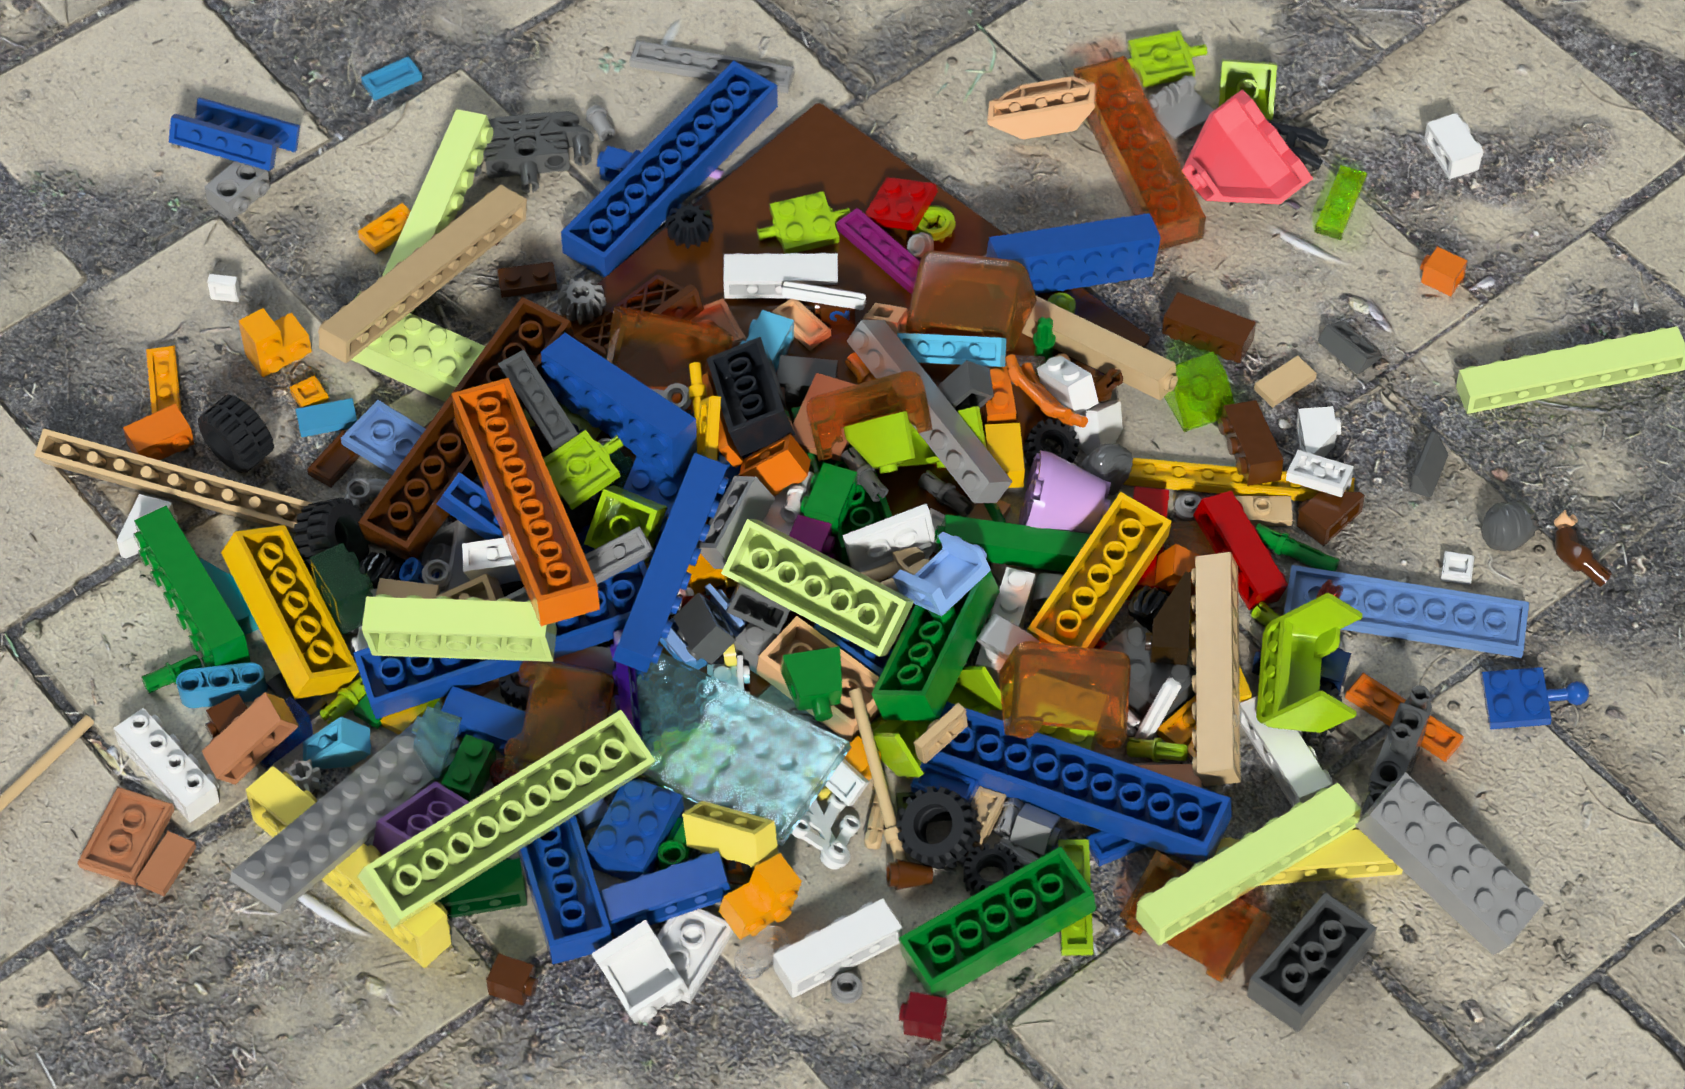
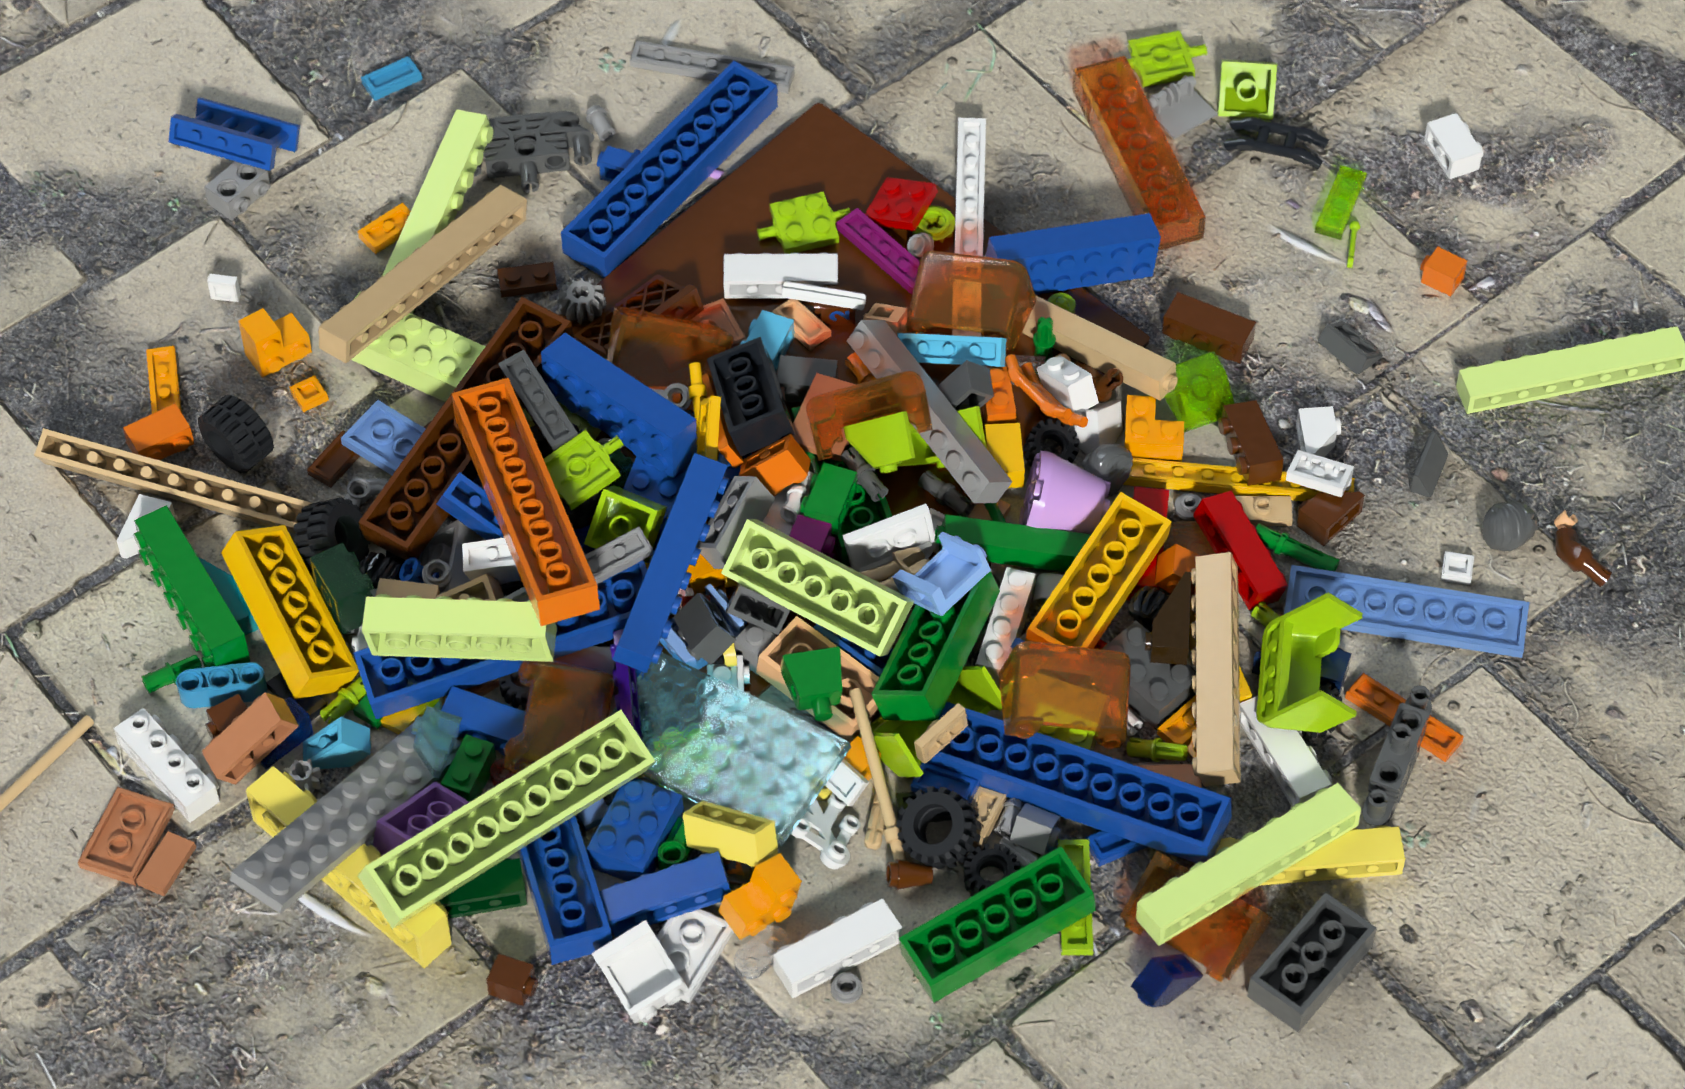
dark azure tile [296,398,357,437] -> none
black gear [666,201,714,249] -> none
dark red brick [899,991,948,1041] -> none
light grey beam [976,614,1041,669] -> none
light nougat wedge [987,76,1097,139] -> none
white axle [1134,678,1181,740] -> none
coral panel [1182,89,1313,204] -> none
tan tile [1254,355,1317,408] -> none
clear red bush [1316,579,1343,599] -> none
light grey brick [1355,773,1544,955] -> none
blue plate [1481,667,1589,730] -> none
none -> white plate [952,118,986,337]
none -> light orange brick [1124,395,1184,462]
none -> clear blue slope [1131,954,1204,1008]
none -> lime hinge [1347,221,1360,268]

